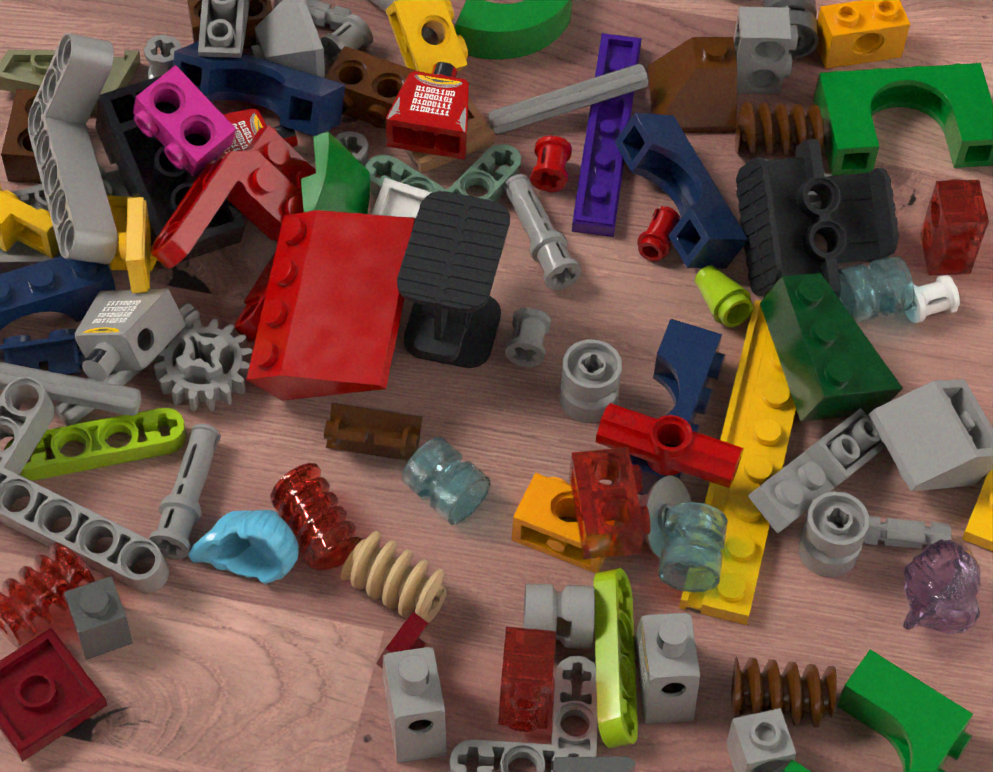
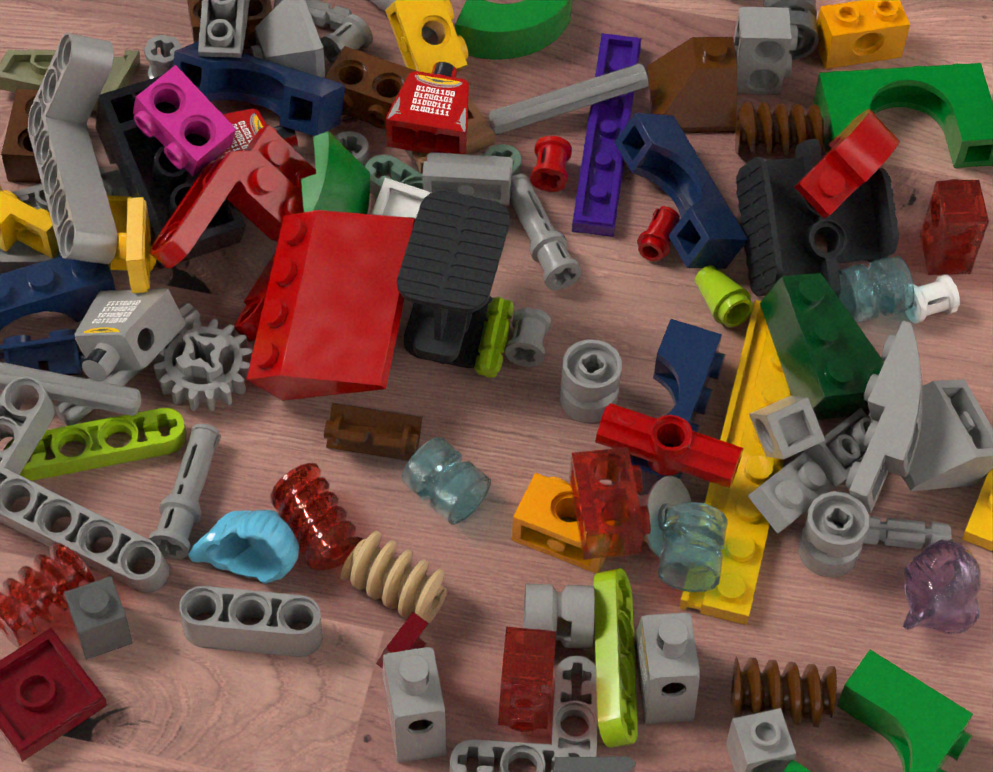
none -> light grey beam [179,586,323,657]
none -> light grey panel [422,152,513,205]
none -> lime axle [474,296,514,378]
none -> light grey brick [749,396,825,459]
none -> red arch [794,109,900,219]
none -> light grey slope [846,321,923,513]

